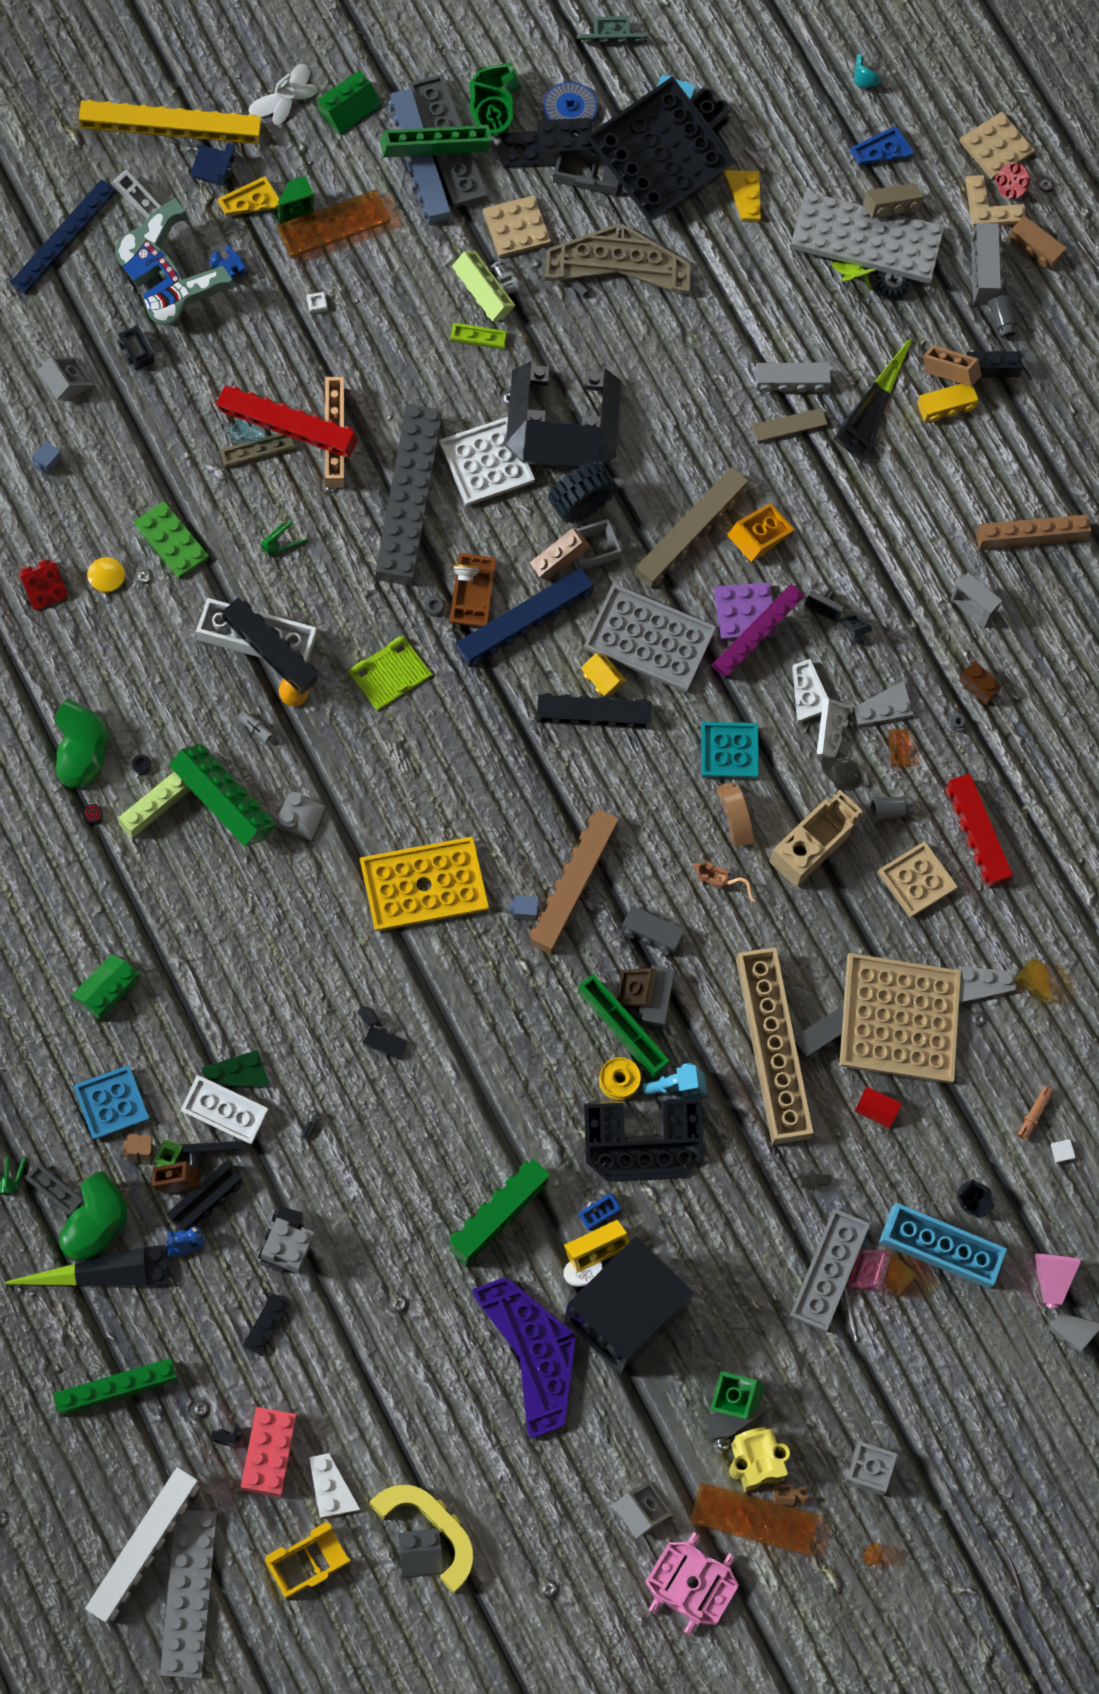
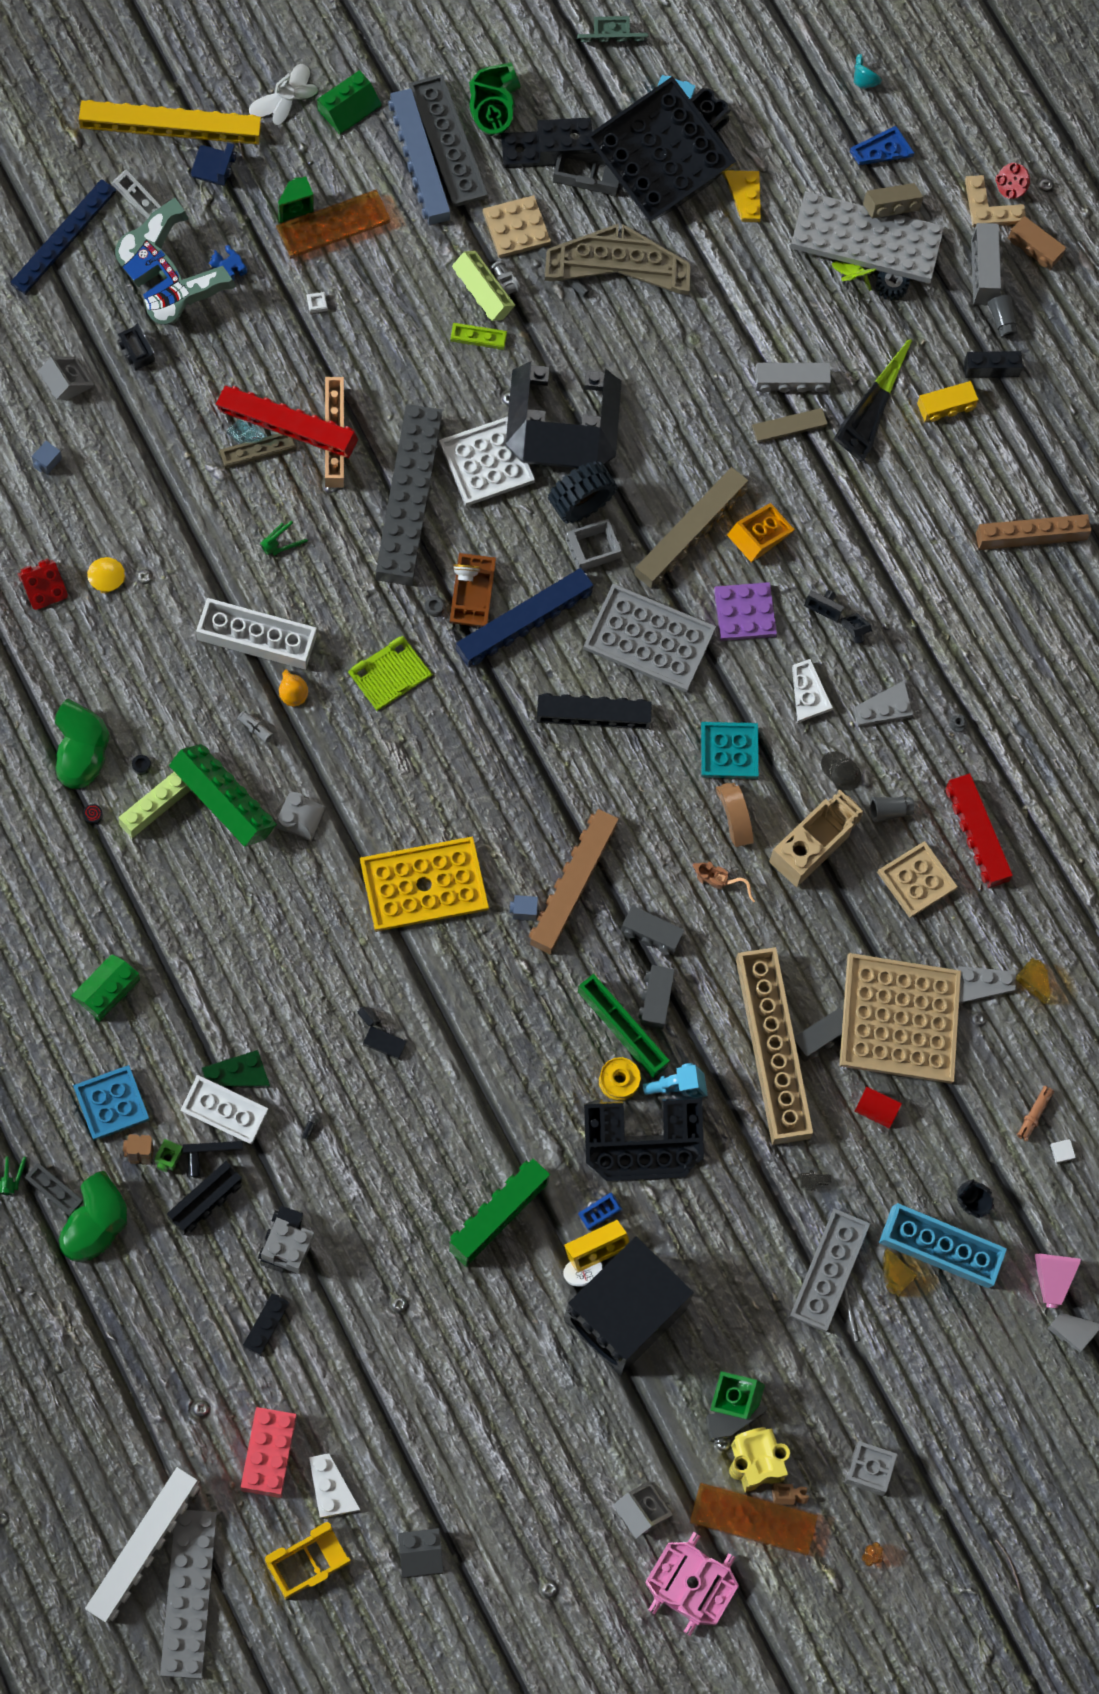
black plate [5,1245,169,1288] -> none
green brick [53,1358,178,1417] -> none
bright green piece [134,501,209,579] -> none
reddish brown brick [151,1162,199,1194] -> none
blue animal [166,1227,205,1257] -> none
black bracket [211,1424,243,1448] -> none
yellow wing [217,176,279,216] -> none
black brick [222,597,318,695] -> none
light yellow arch [369,1485,473,1594] -> none
green brick [380,125,492,158] -> none
dark purple wing [472,1278,576,1440] -> none
medium nougat brick [530,528,591,581] -> none
piece [544,82,597,121] -> none
yellow brick [581,653,626,696] -> none
dark brown tile [617,968,657,1008] -> none
magenta brick [711,583,805,678] -> none
white wing [817,698,854,758] -> none
clear pink plate [848,1250,892,1290] -> none
clear orange tile [888,729,910,767] -> none
medium nougat brick [923,345,982,387] -> none
light grey window [950,573,1002,627] -> none
tan plate [959,112,1035,180] -> none
reddish brown brick [959,661,1002,706] -> none

